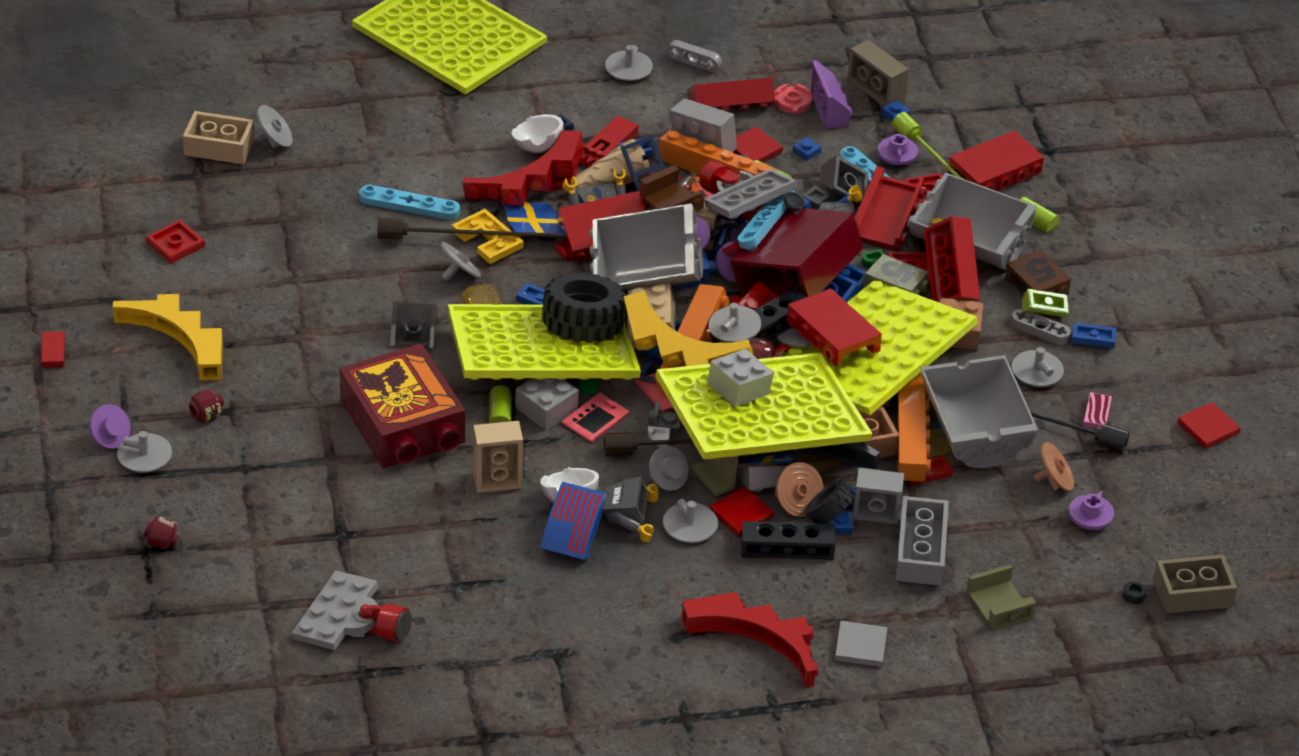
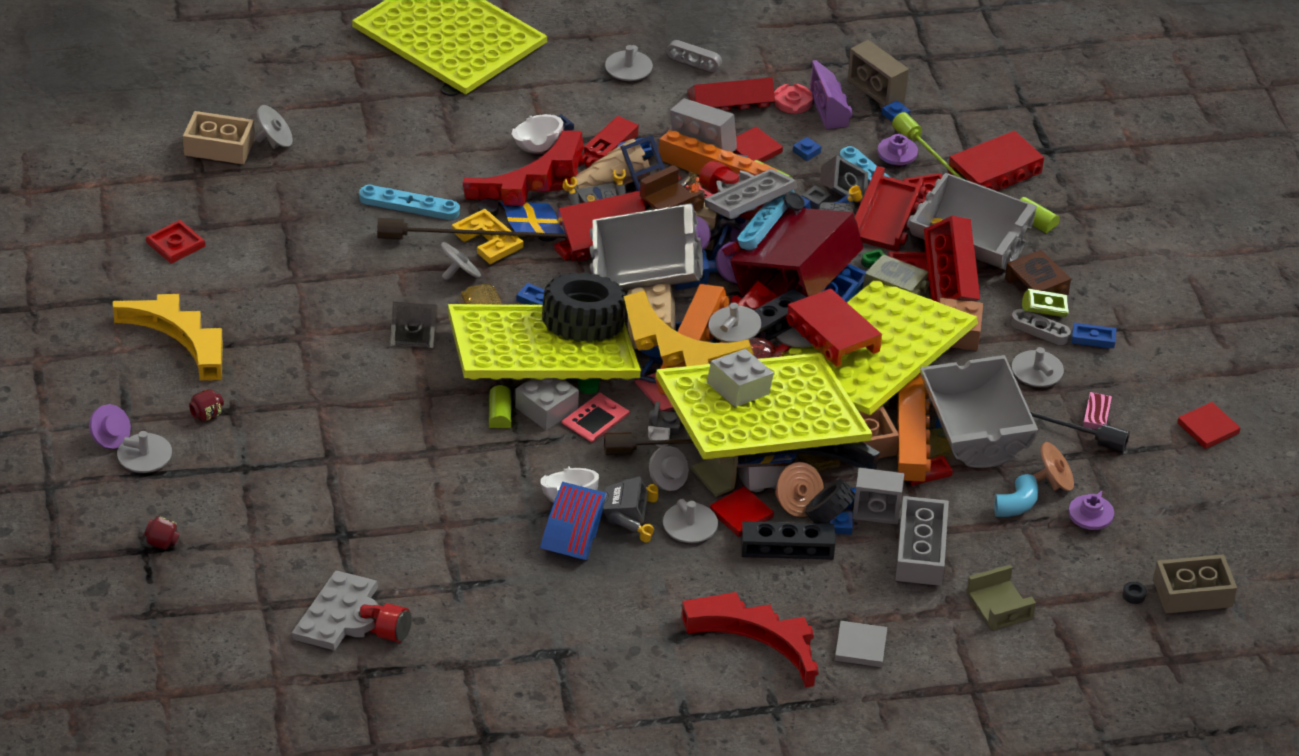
red tile [41,331,65,367] -> none
brick [339,343,465,468] -> none
tan brick [473,421,523,493] -> none
none -> medium azure cylinder [994,474,1038,517]

